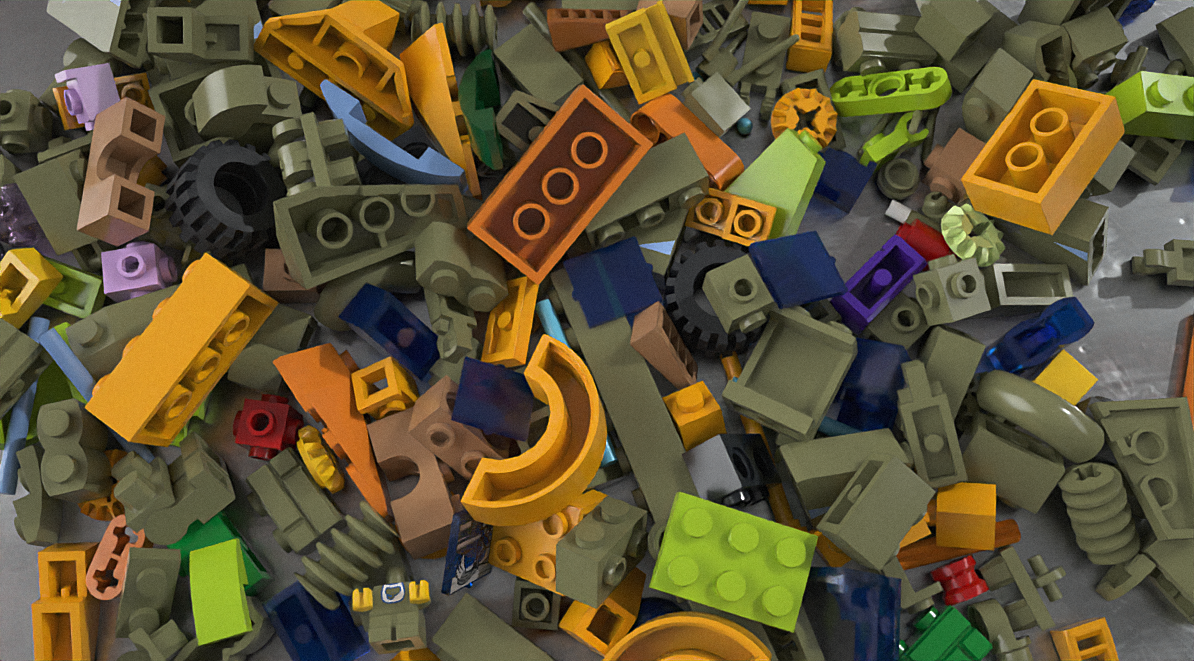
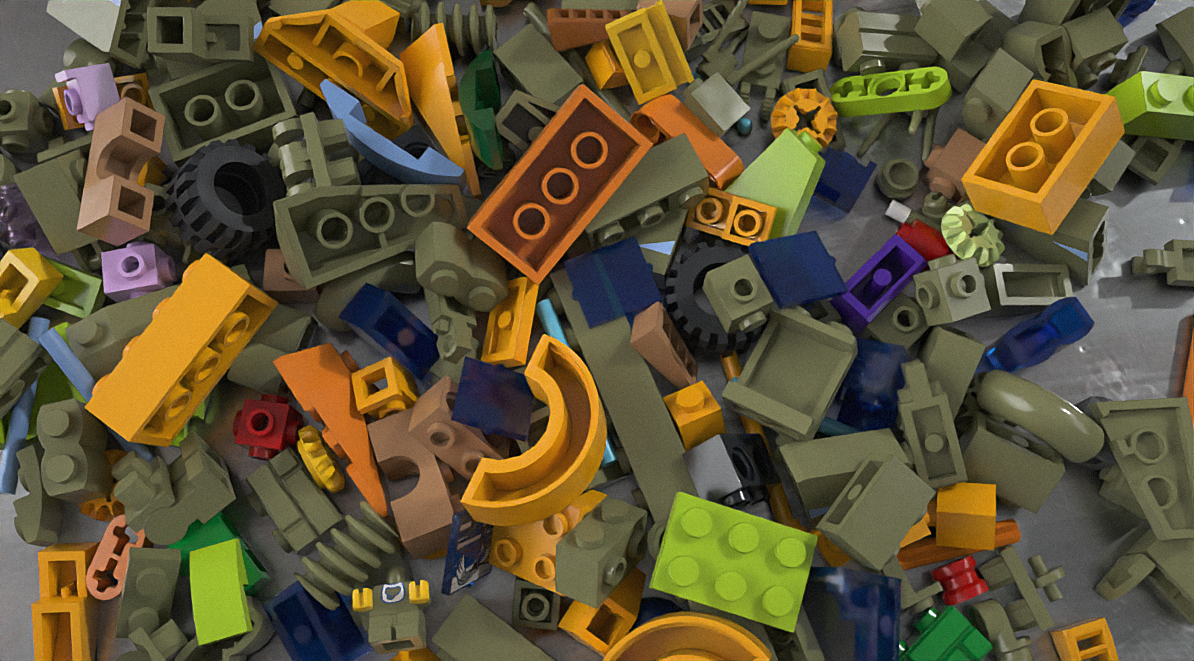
olive brick [192,65,302,139] -> none
lime plate [856,112,929,179] -> none
yellow brick [1028,349,1098,406] -> none
olive piece [1058,462,1141,565] -> none

